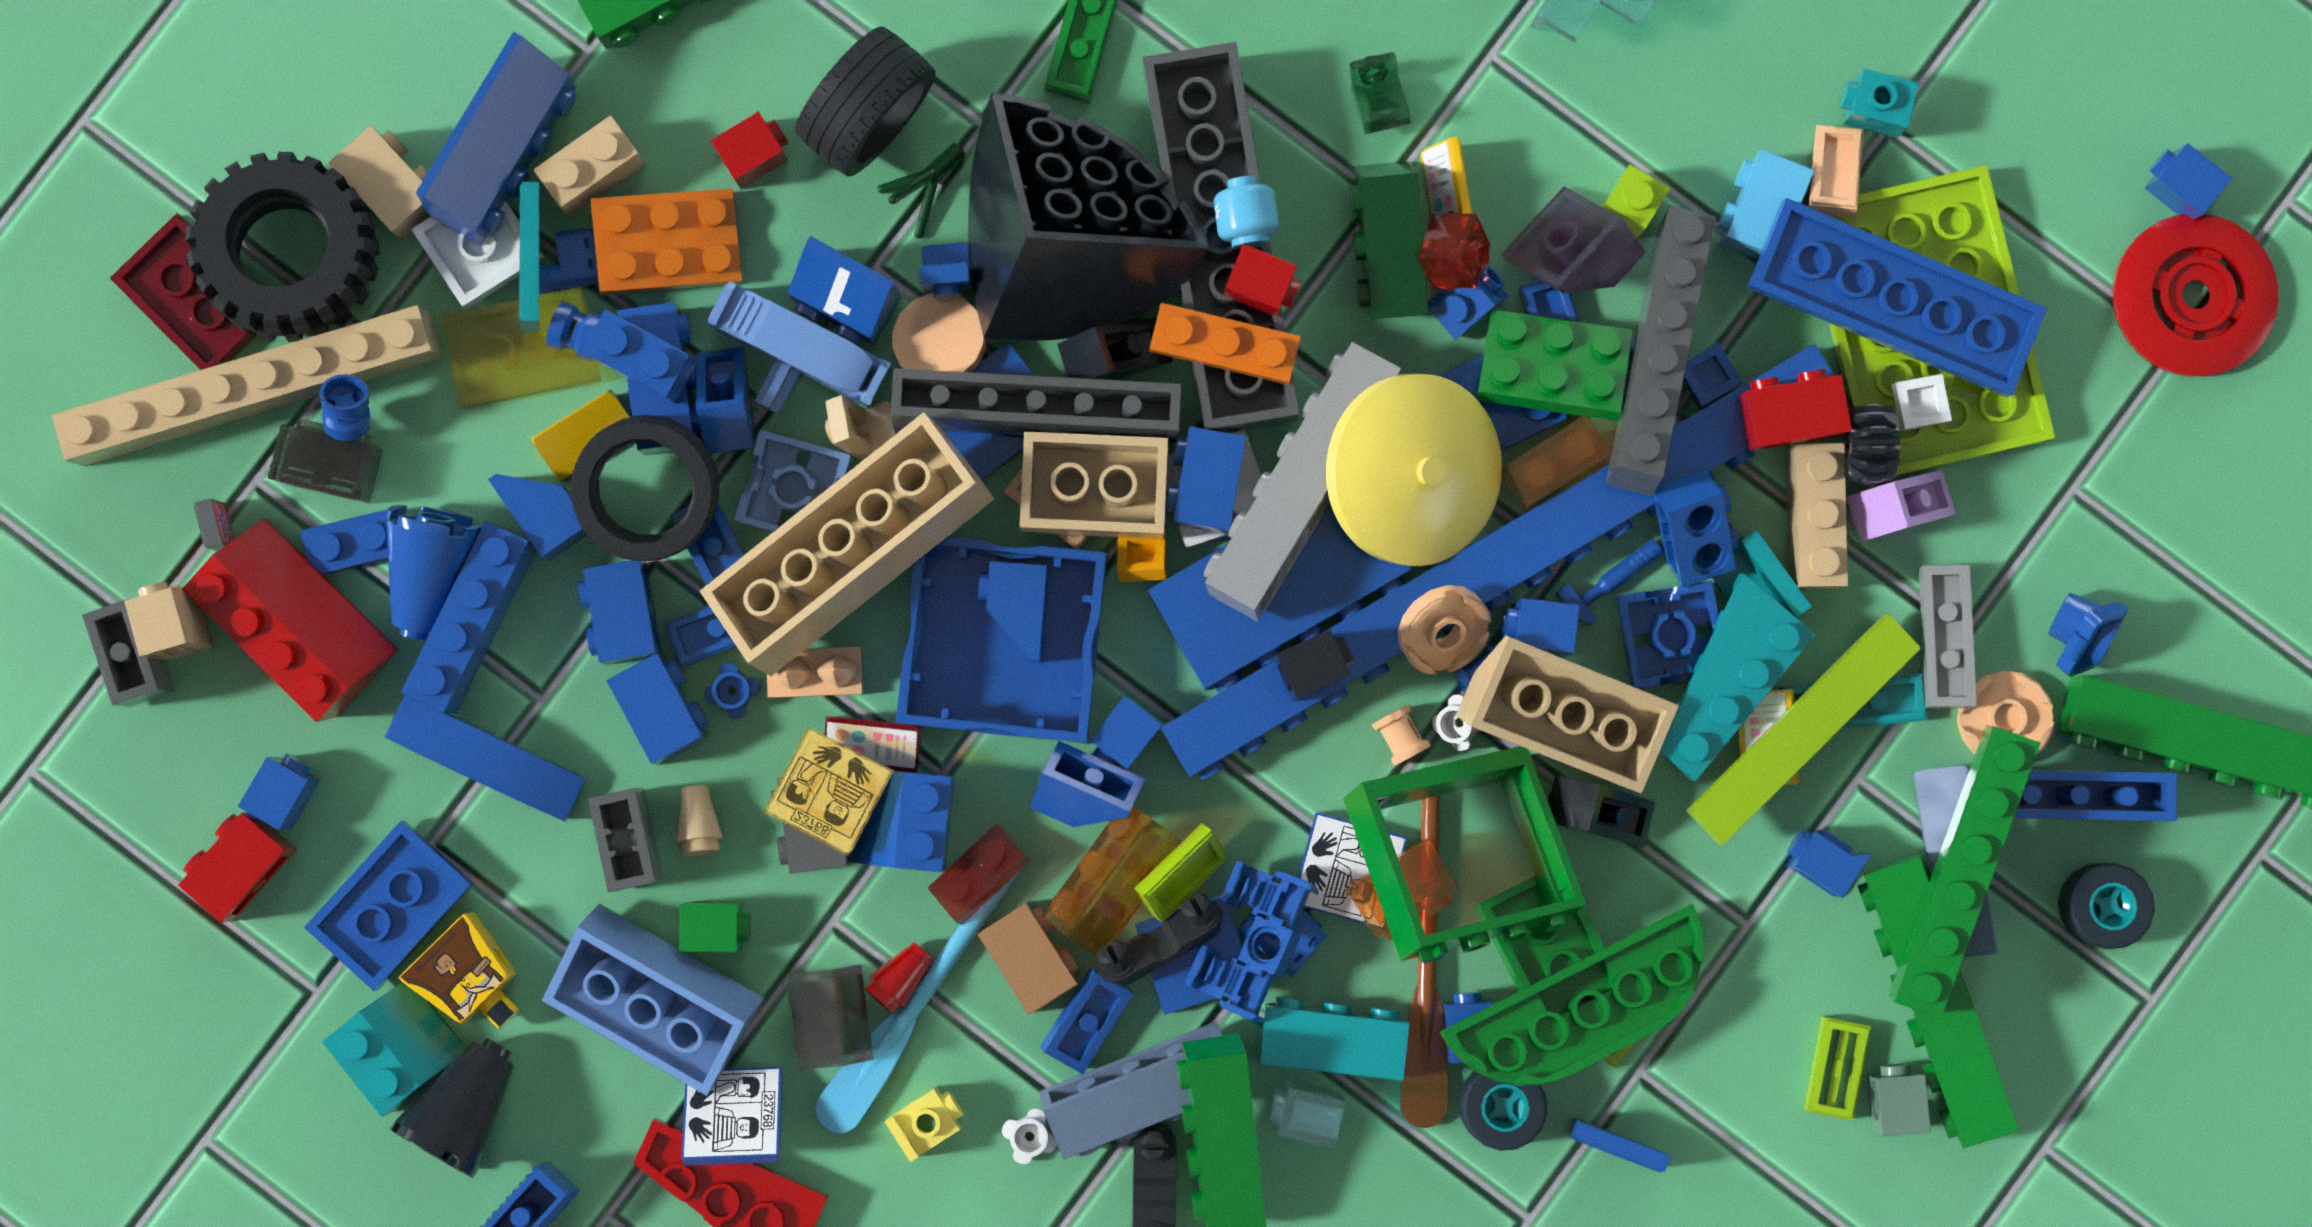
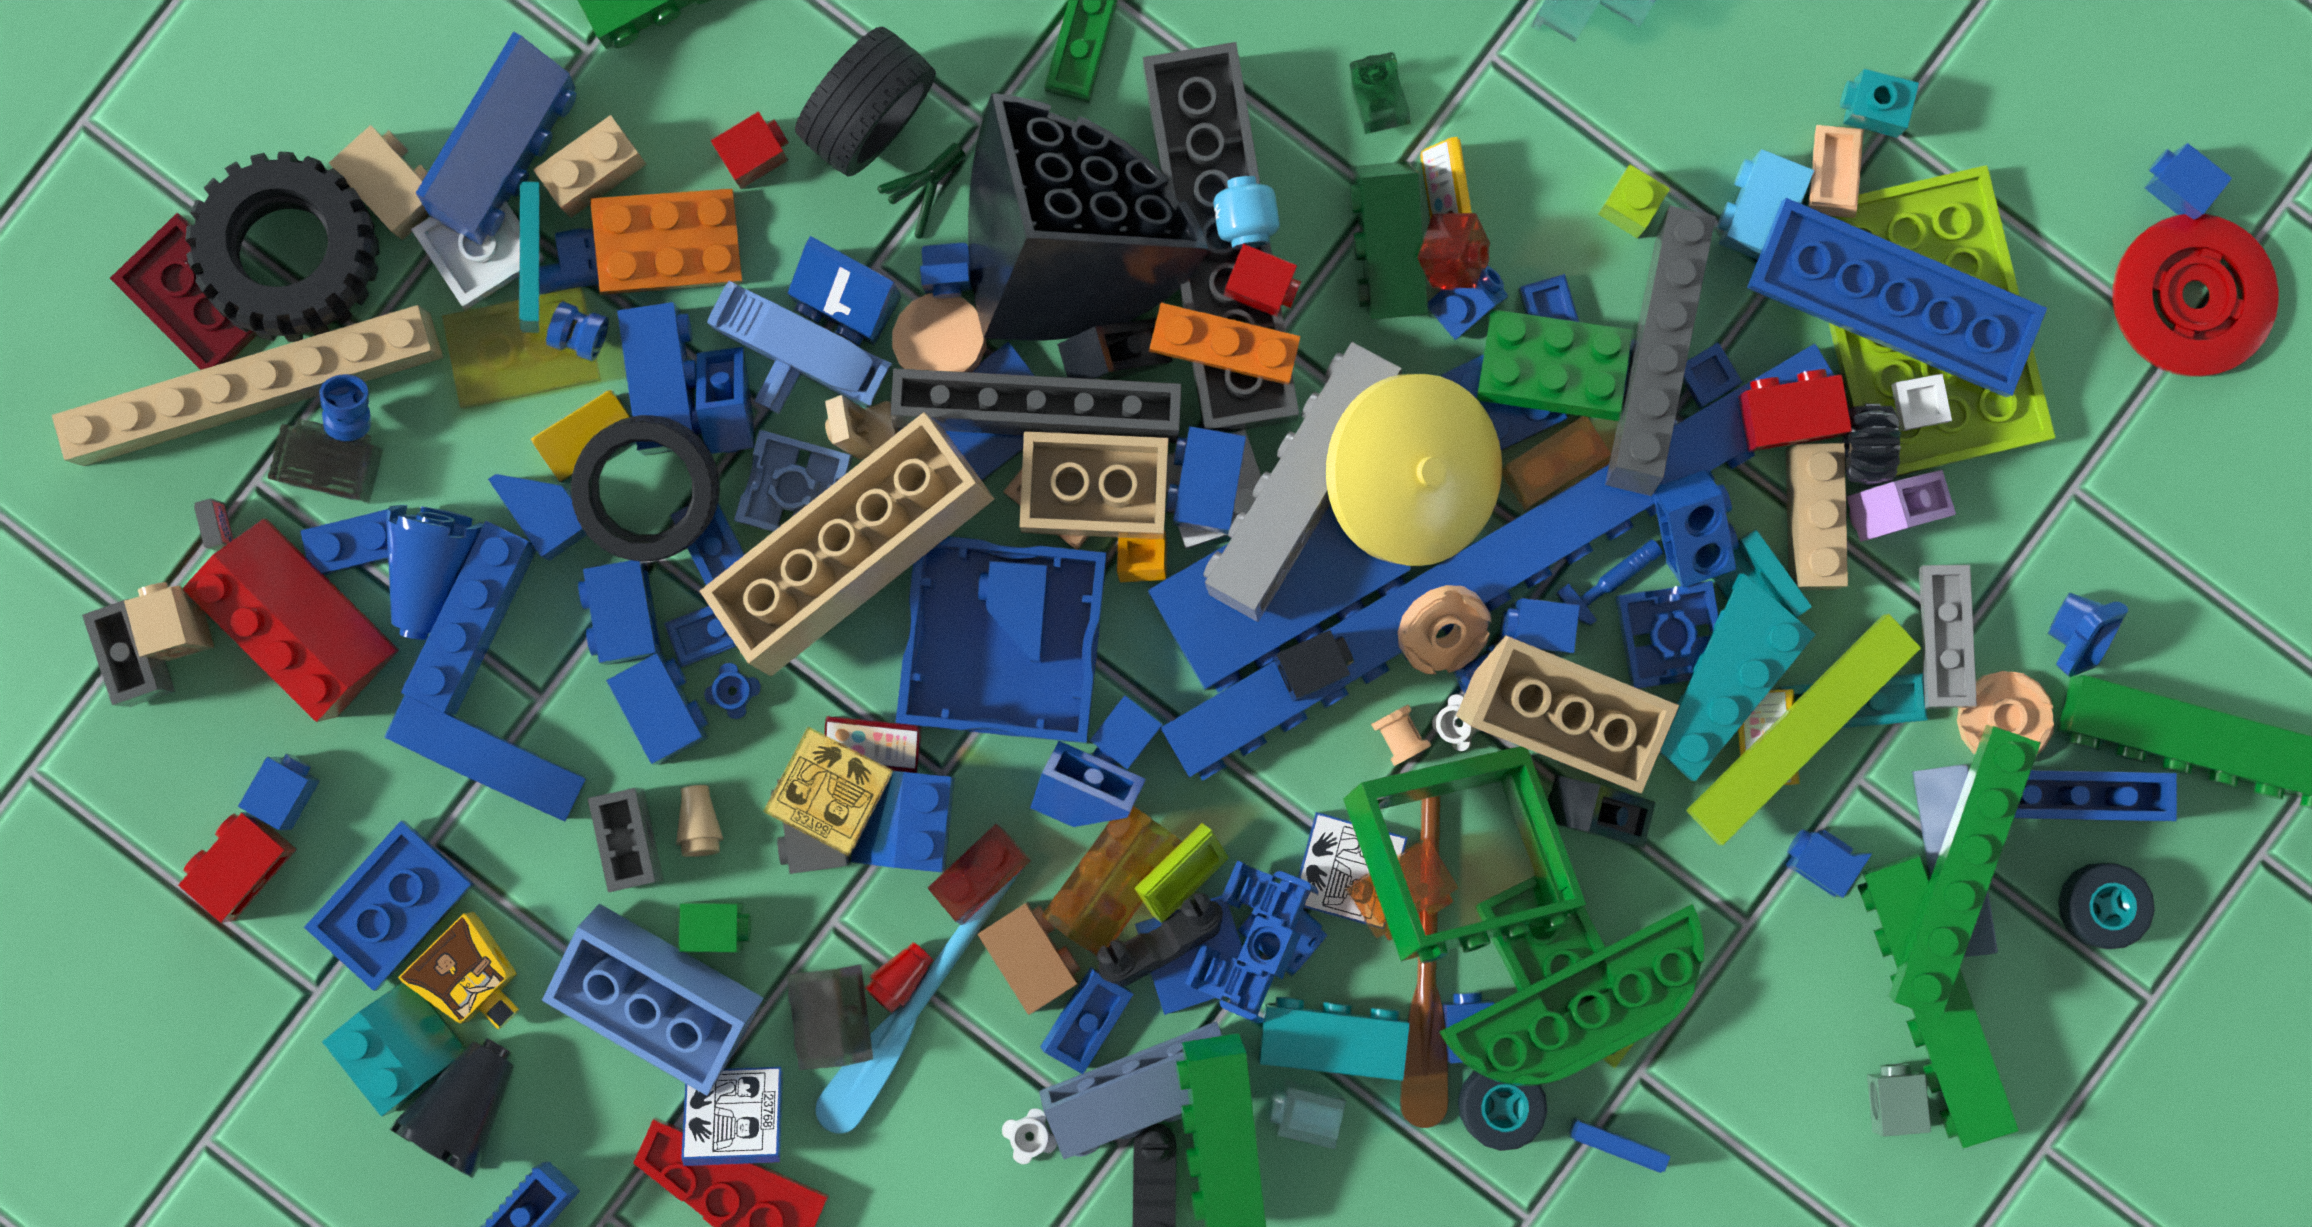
blue brick [582,309,698,404] -> none
light nougat tile [767,647,864,698] -> none
light yellow brick [885,1086,964,1162] -> none
clear purple slope [1501,186,1646,293] -> none
lime tile [1803,1016,1872,1121] -> none

